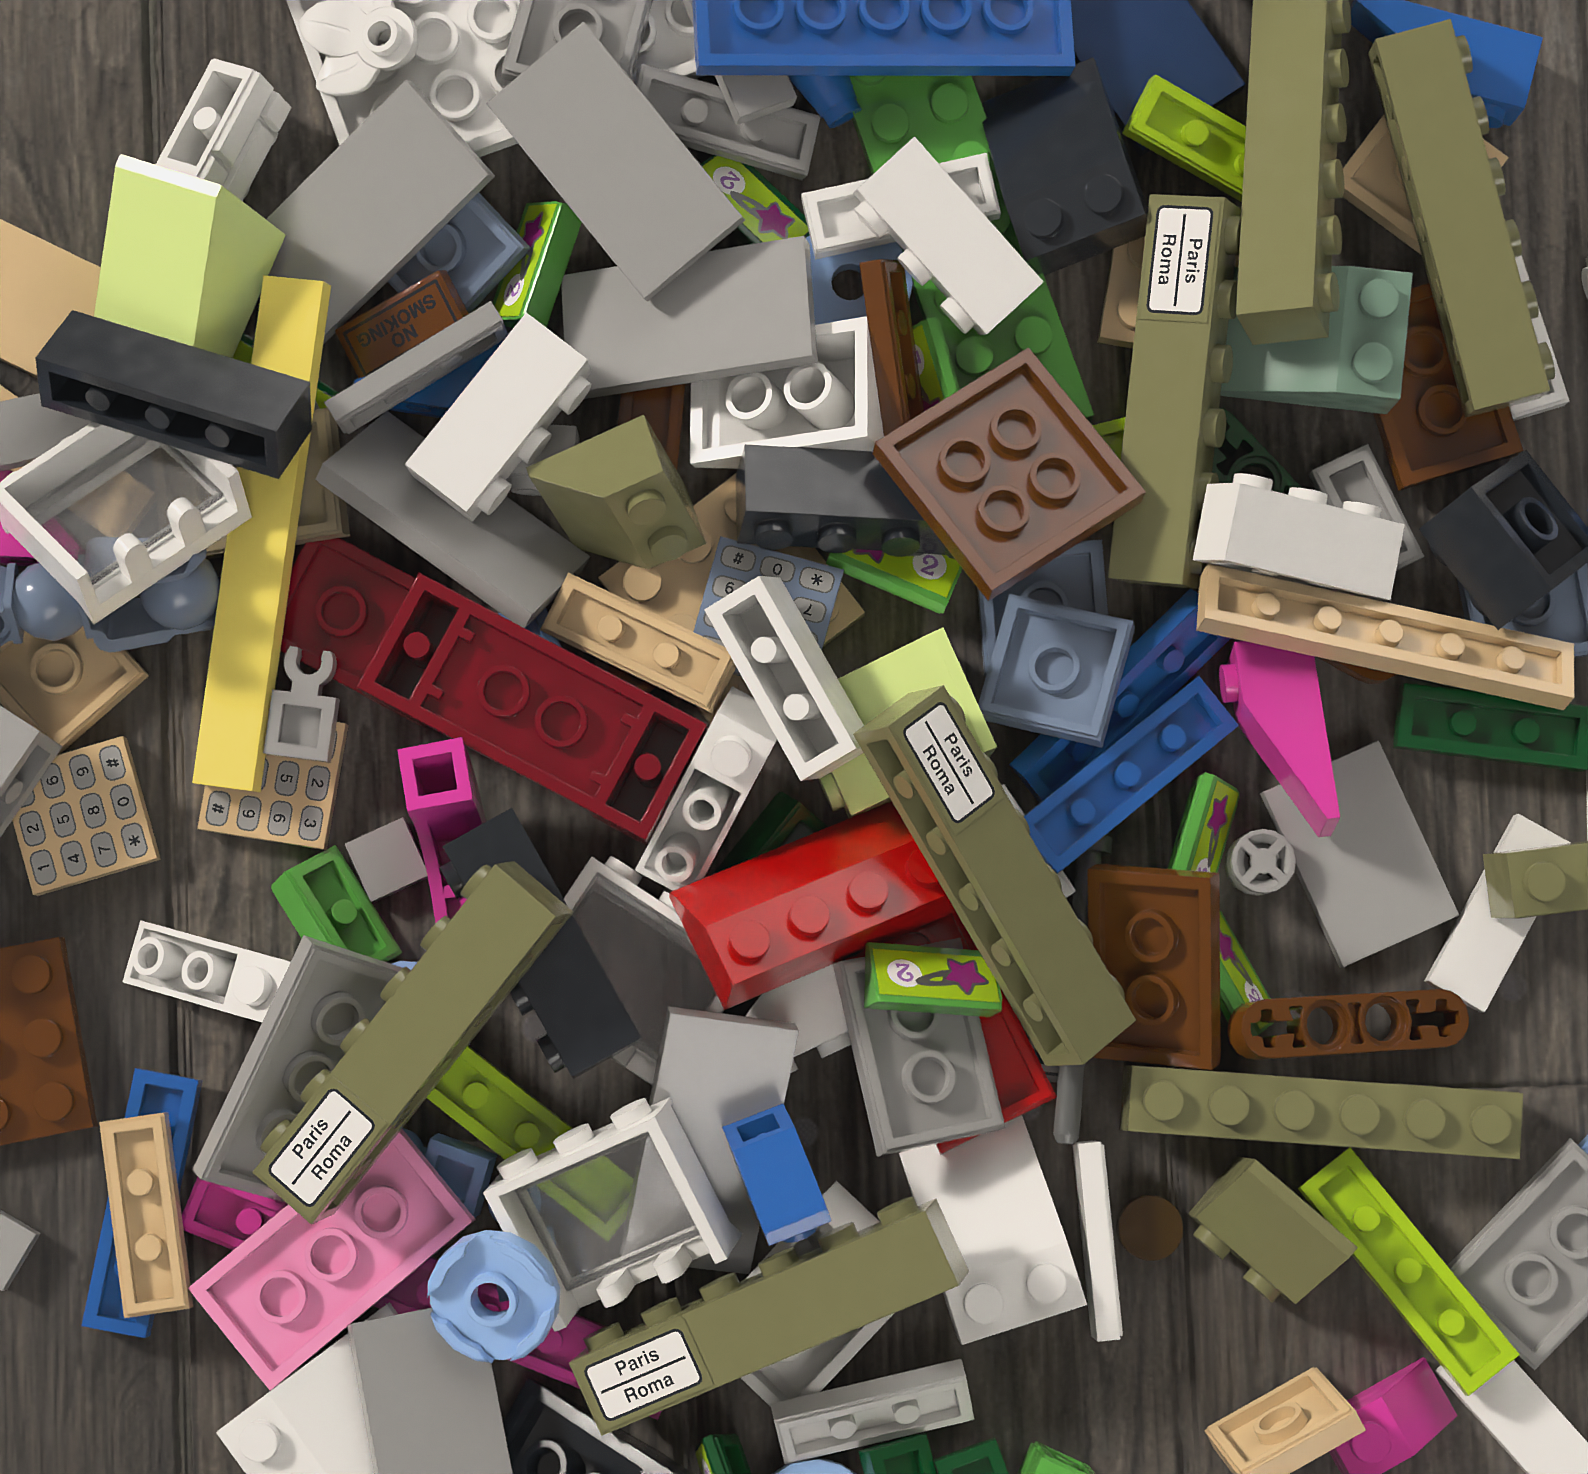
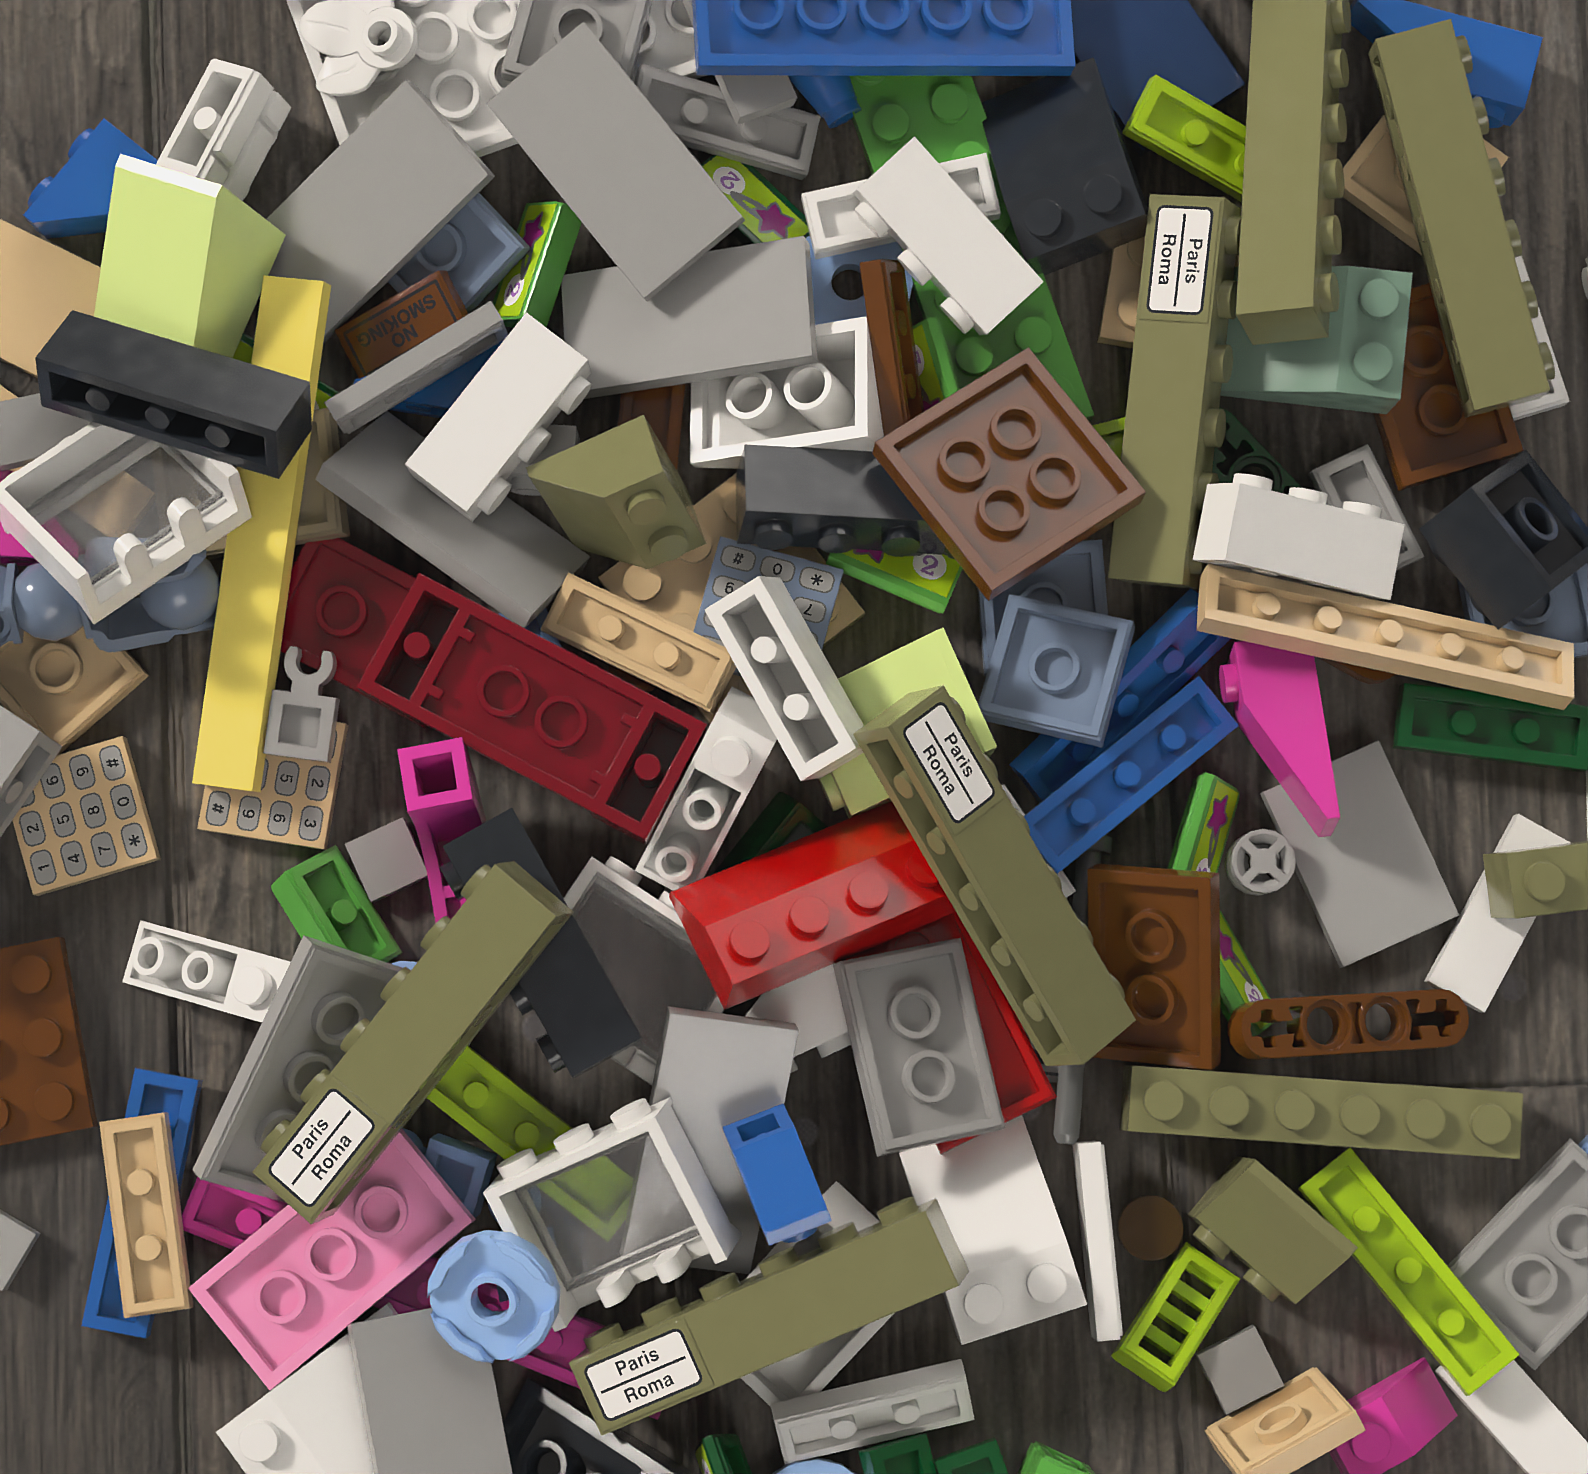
slope [864,942,1002,1017] -> none
none -> blue slope [23,118,158,239]
none -> lime slope [1111,1242,1240,1392]
none -> light grey tile [1195,1325,1285,1414]

